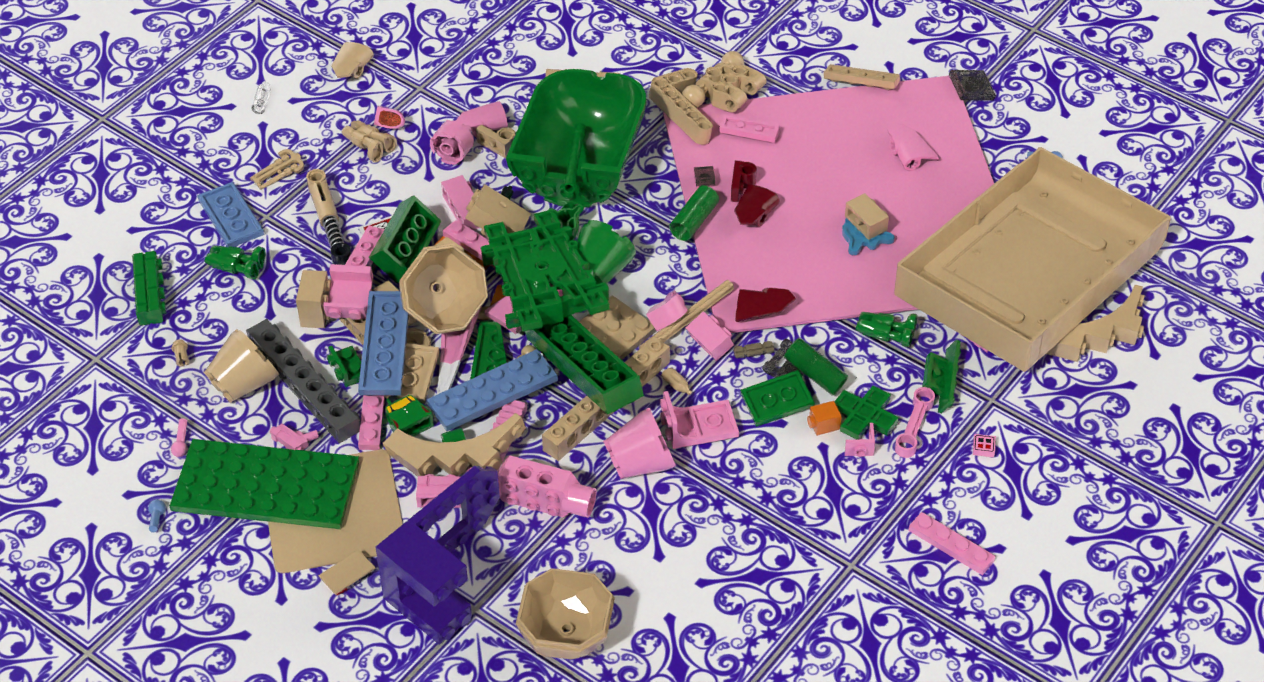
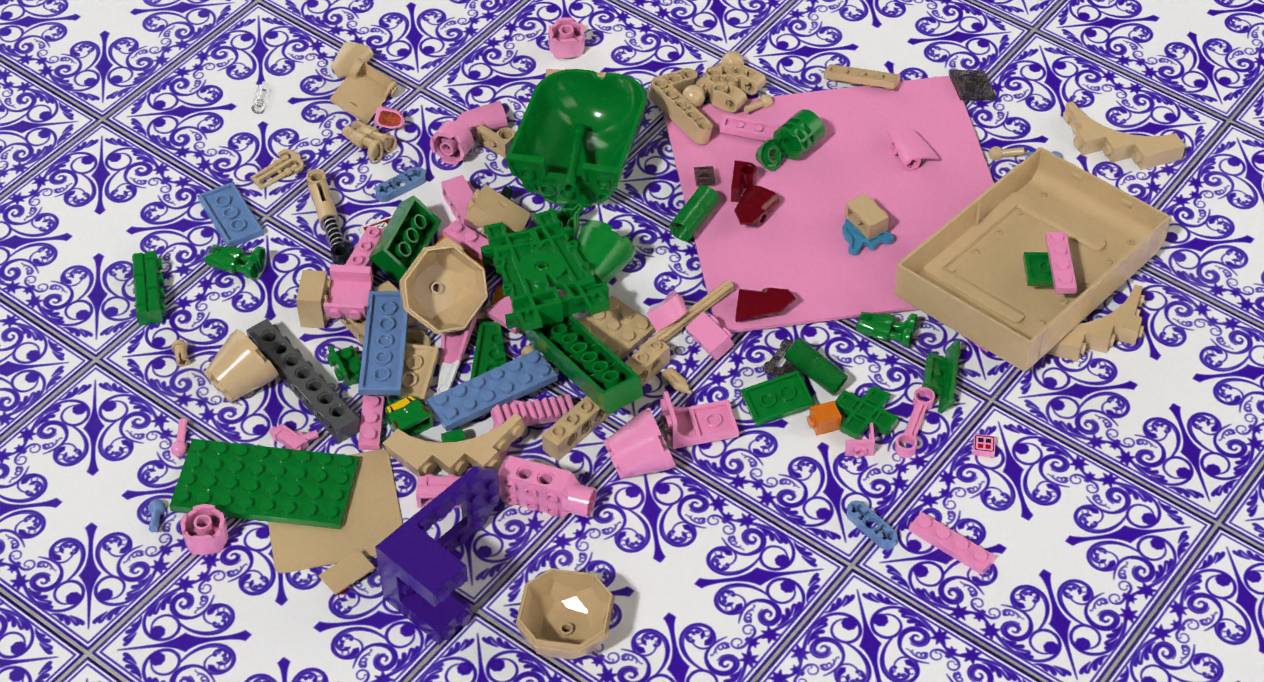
dark tan axle [733,341,774,358] -> none
none -> bright pink brick [180,504,228,555]
none -> tan door [329,58,398,124]
none -> medium blue beam [375,167,426,202]
none -> bright pink gear [491,394,574,428]
none -> bright pink brick [548,17,585,59]
none -> tan bar [744,94,773,113]
none -> green cylinder [756,109,825,171]
none -> medium blue beam [846,500,897,550]
none -> tan bar [988,146,1025,160]
none -> green plate [1023,252,1054,286]
none -> bright pink plate [1045,231,1077,294]
none -> tan arch [1063,101,1185,170]

